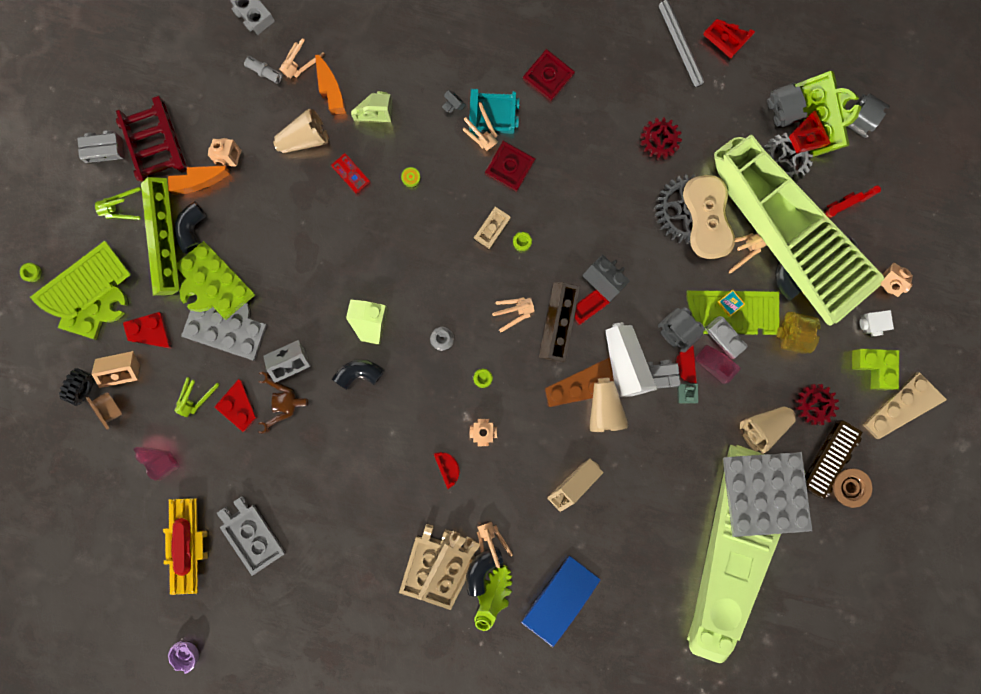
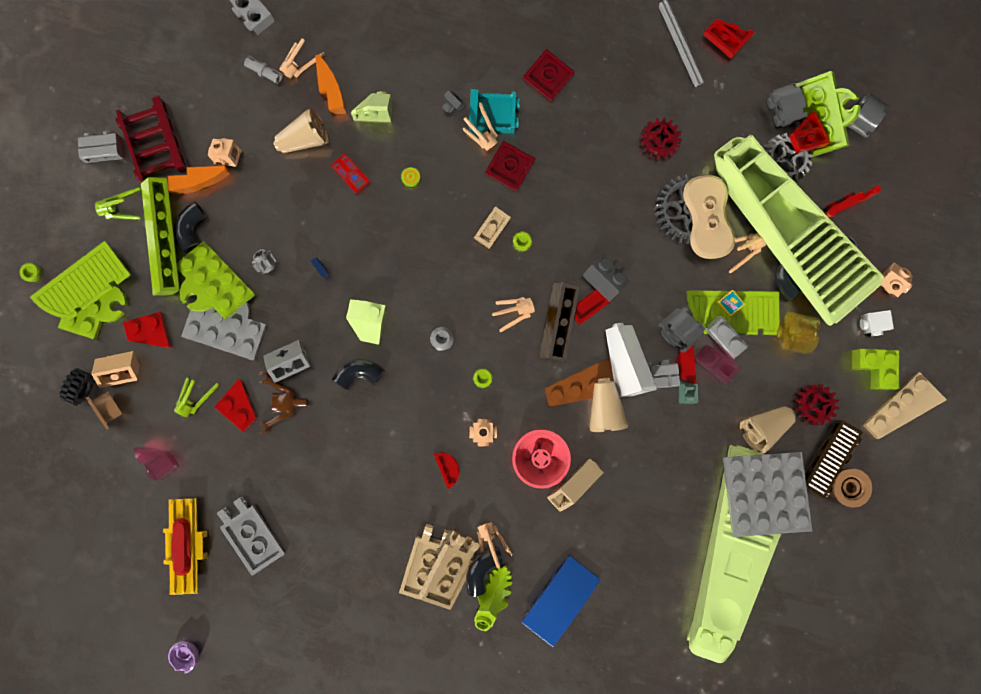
none -> light grey gear [252,249,277,273]
none -> dark blue tile [311,257,330,279]
none -> coral piece [512,430,571,488]

